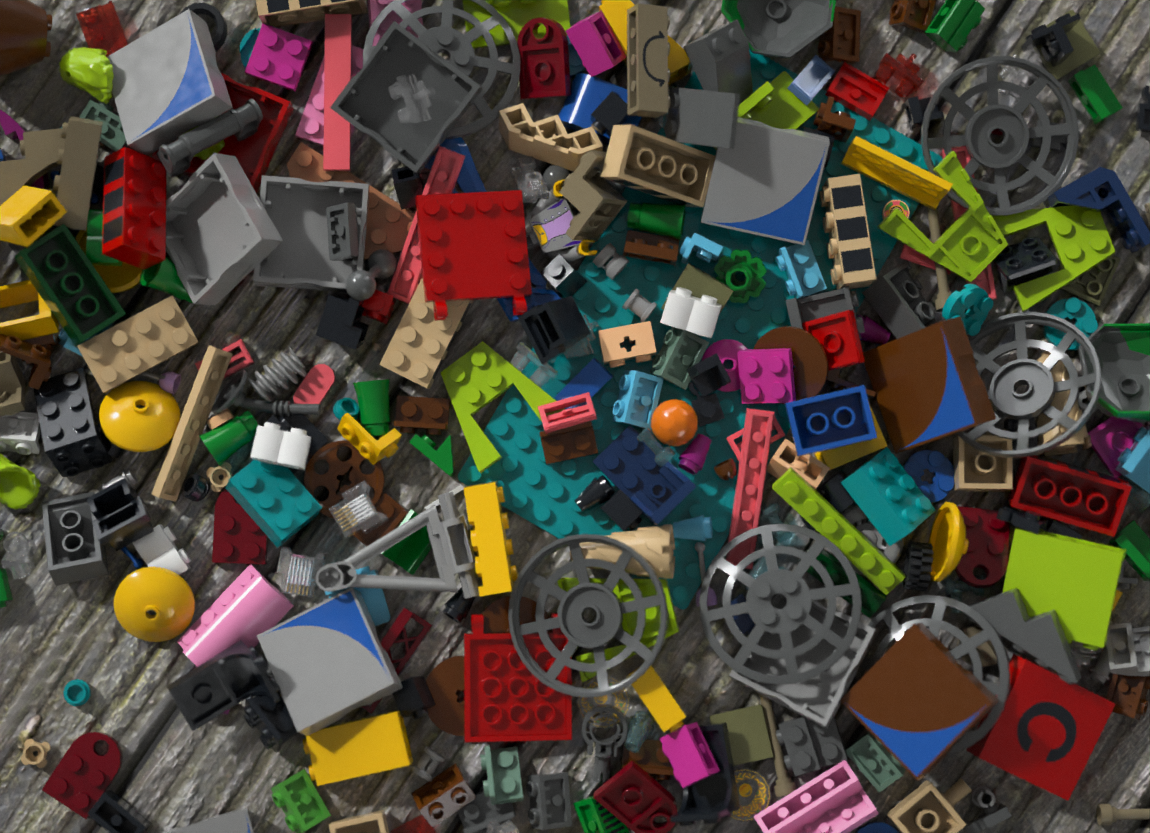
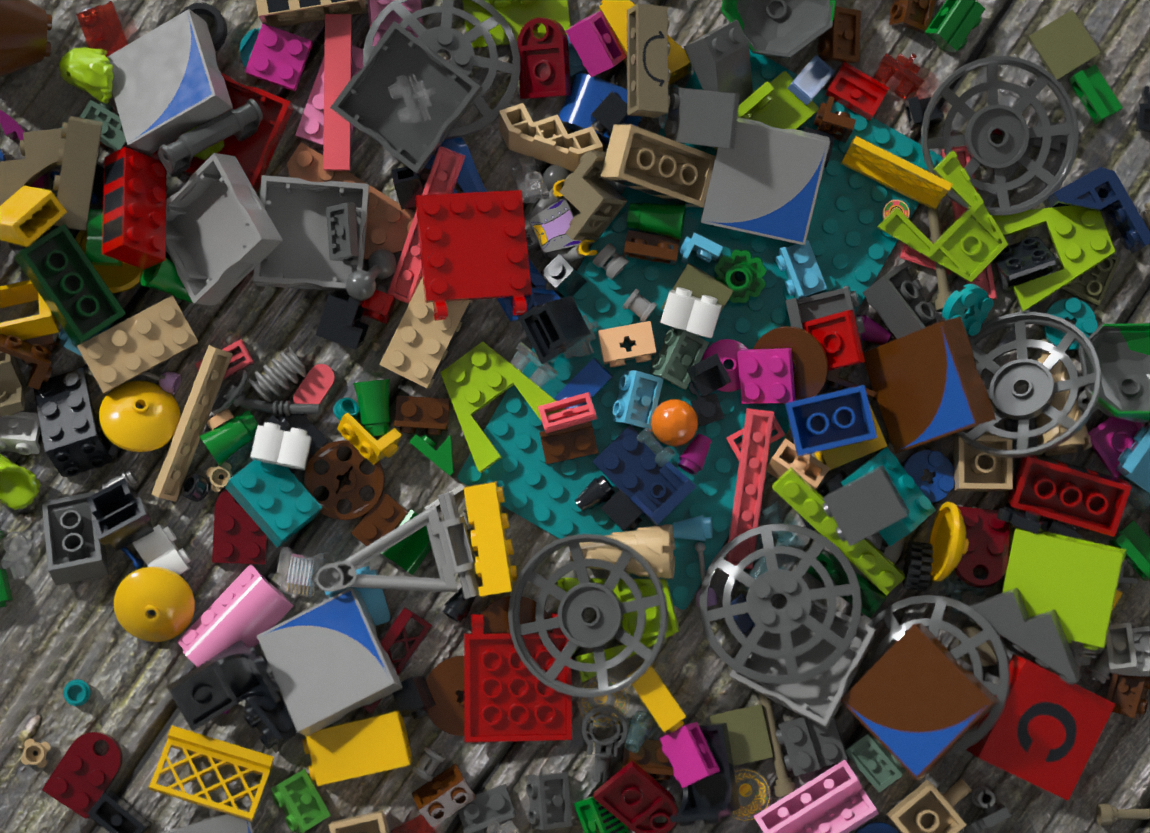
clear piece [329,480,389,538] -> none
sand green bracket [480,745,524,805] -> none
reddish brown hinge [714,458,737,481] -> none
brick [819,174,876,289] -> none
black bracket [1021,13,1081,67] -> none
none -> yellow fence [149,725,274,821]
none -> dark grey brick [823,465,910,546]

